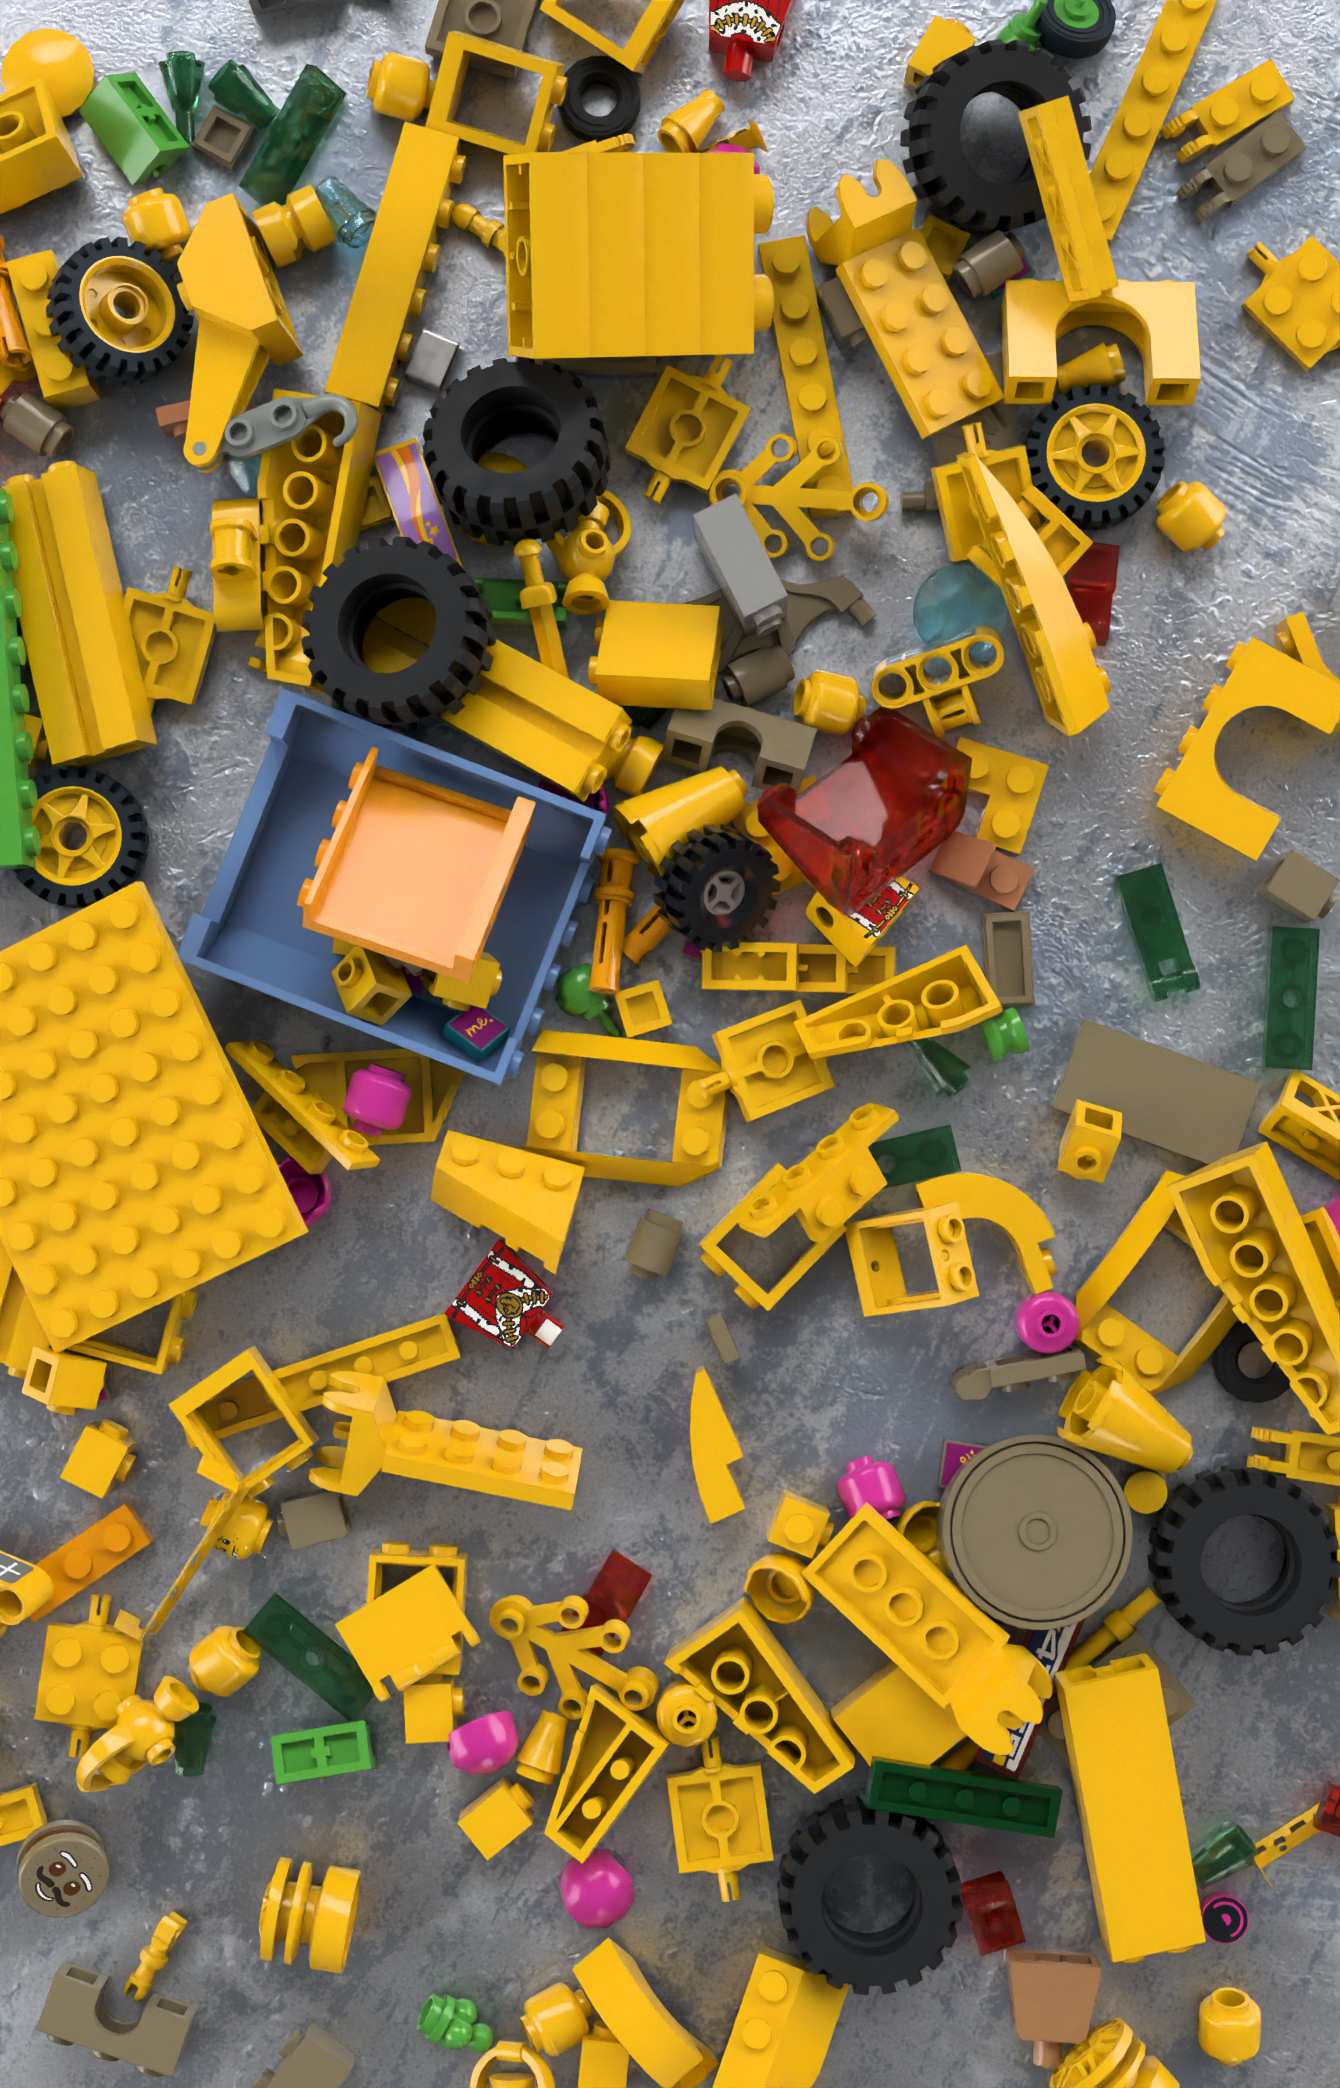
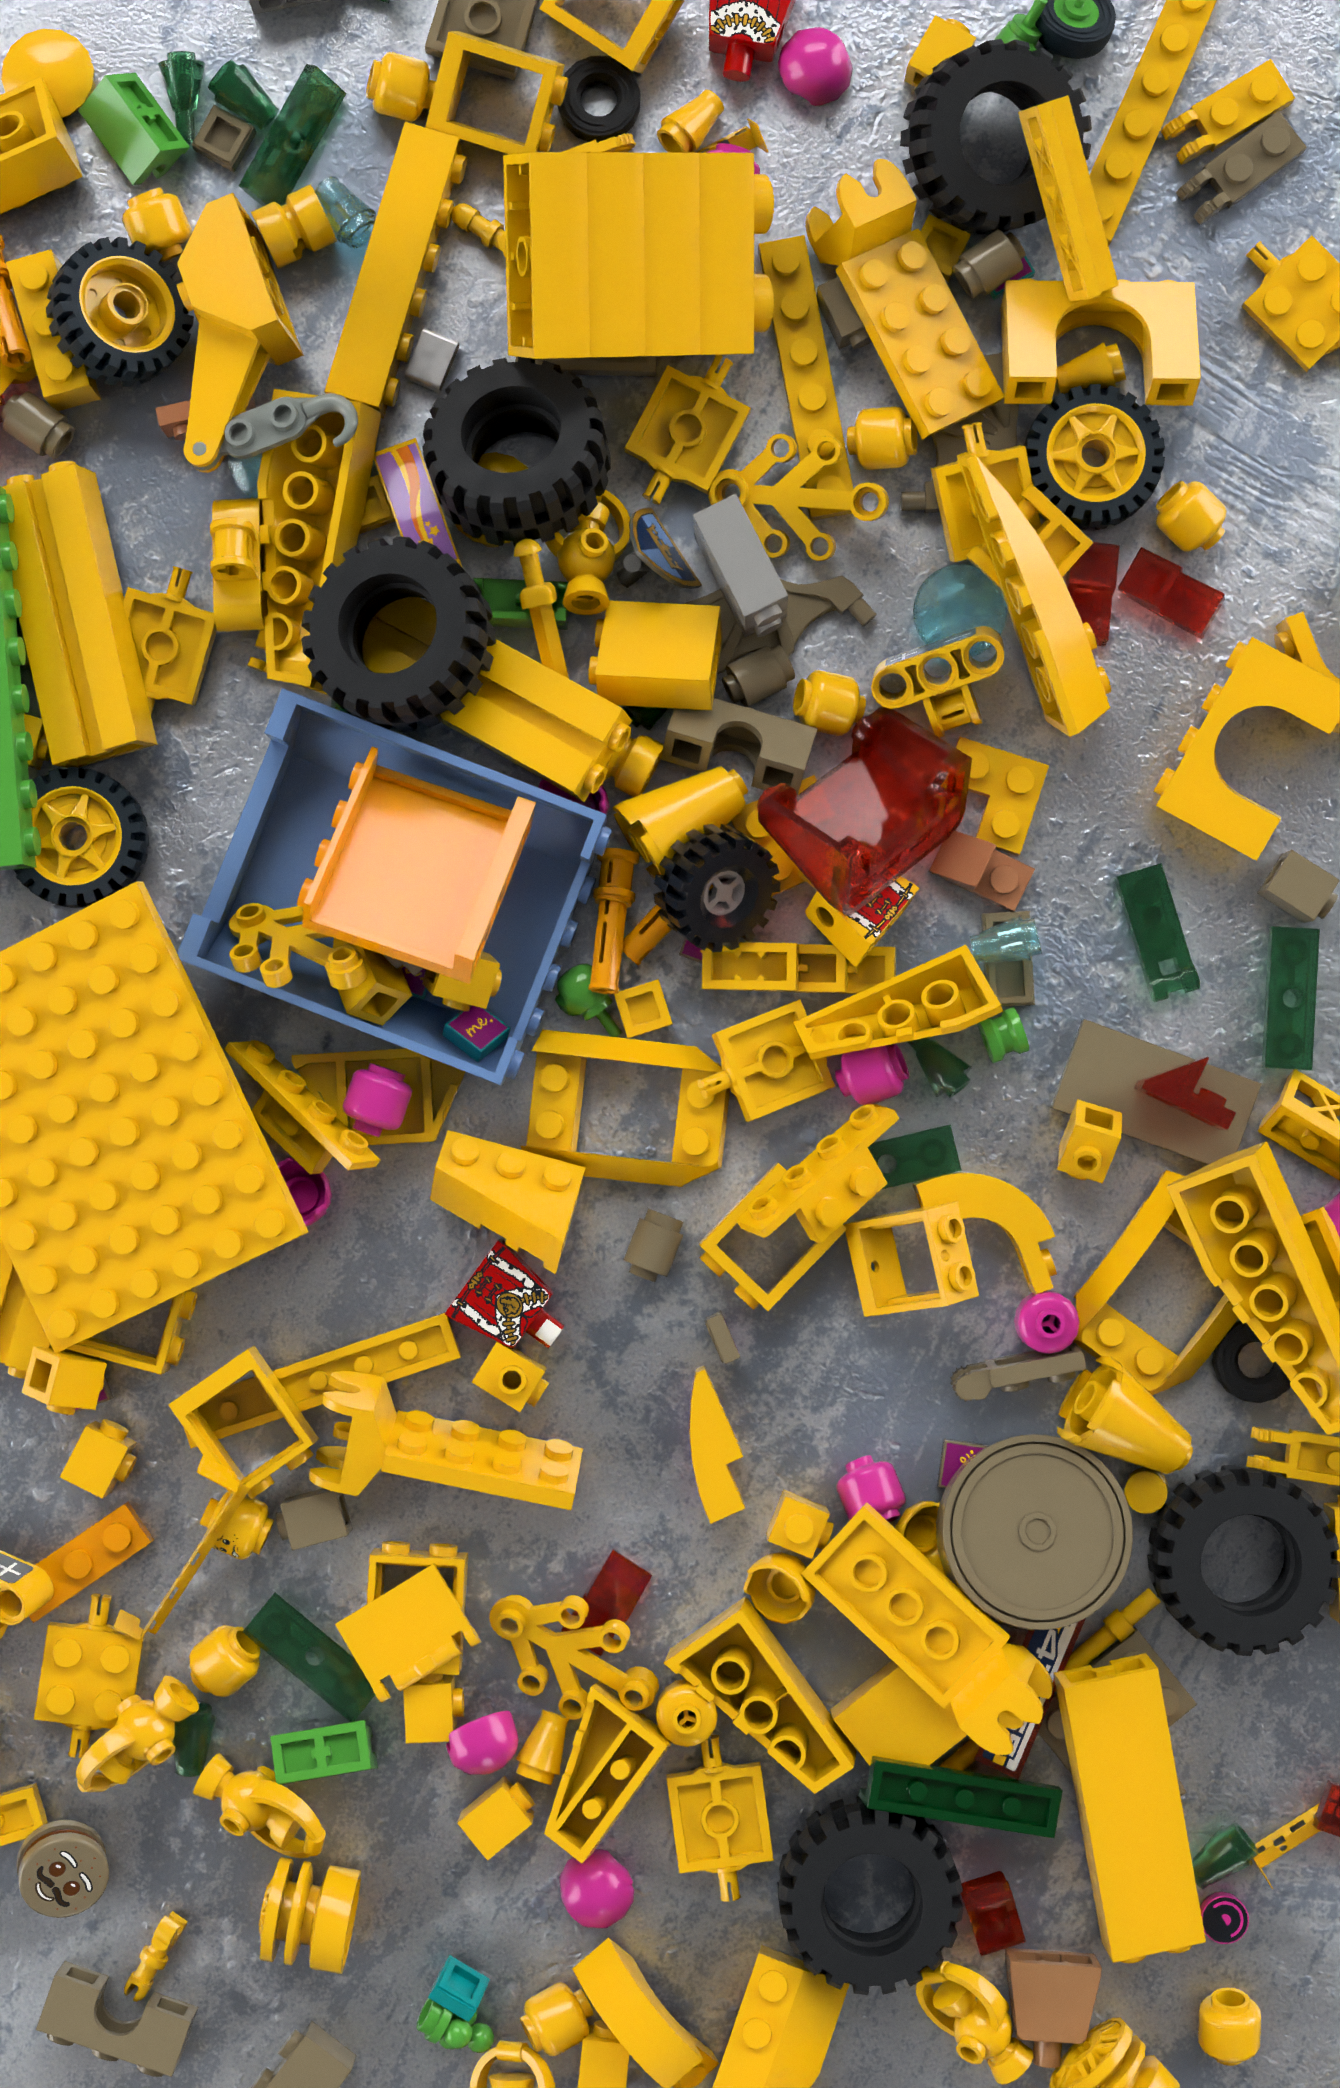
none -> yellow piece [193,1753,326,1858]
none -> yellow plant [229,903,368,990]
none -> teal tile [428,1955,490,2022]
none -> yellow brick [472,1342,549,1412]
none -> shield [617,508,702,589]
none -> dark pink hair [778,27,853,106]
none -> dark pink head [835,1044,909,1105]
none -> yellow head [847,406,918,470]
none -> yellow piece [916,1961,1034,2085]
none -> clear light blue cone [970,915,1042,963]
none -> clear red slope [1118,547,1225,639]
none -> clear red slope [1134,1057,1236,1130]

